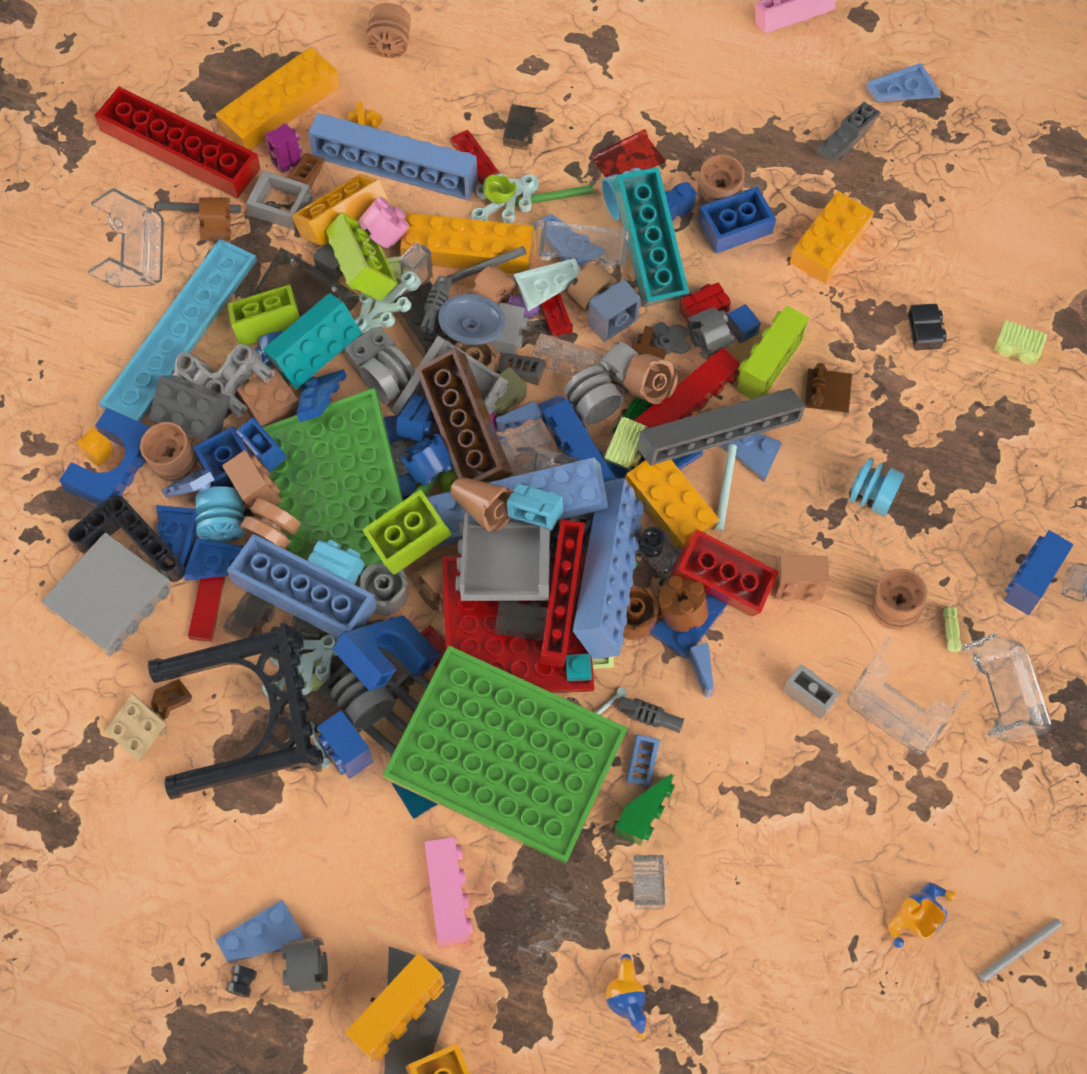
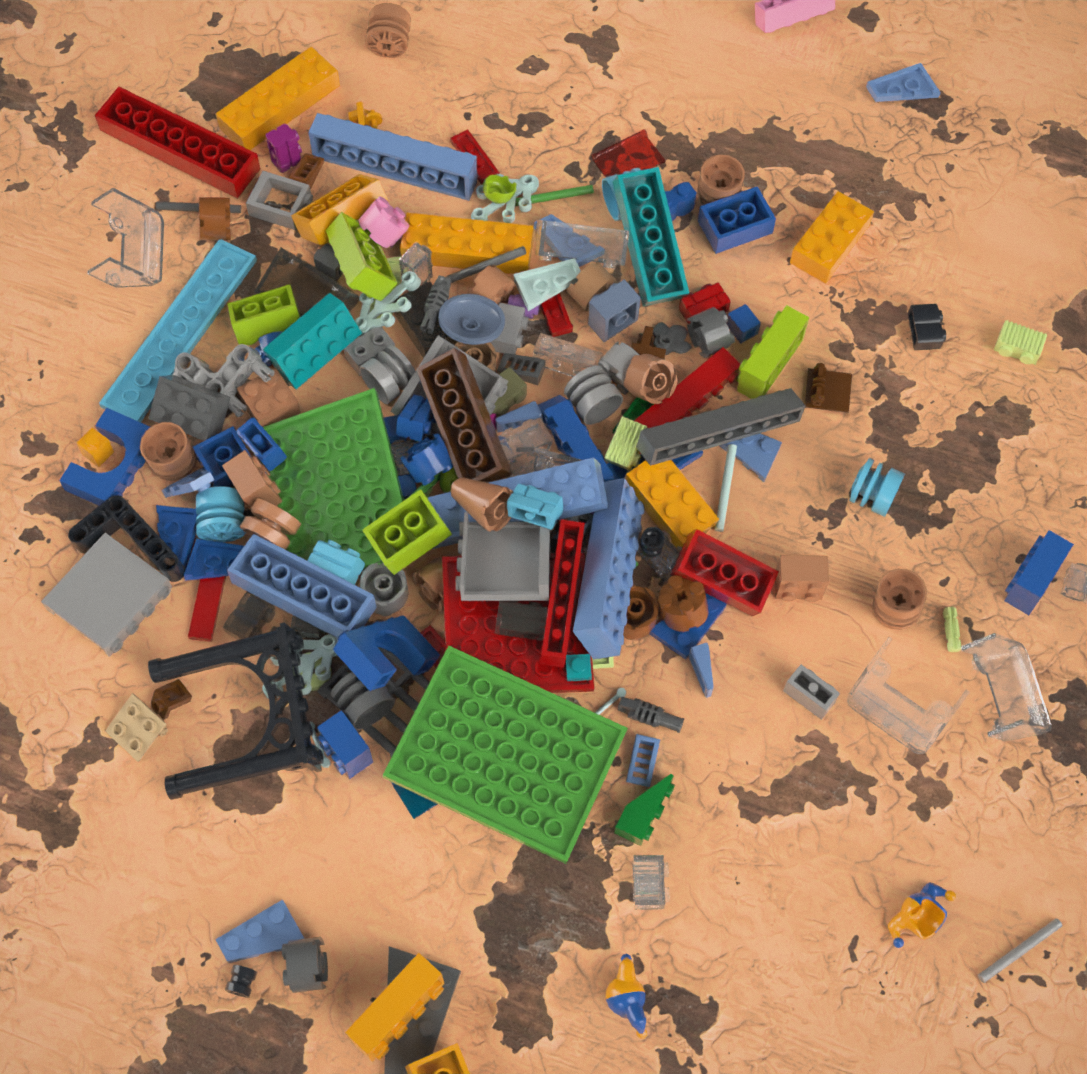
blue wing [297,369,347,422] -> none
bright pink brick [425,837,473,946] -> none
clear smoke brick [503,104,539,150] -> none
dark grey slope [816,102,881,163] -> none

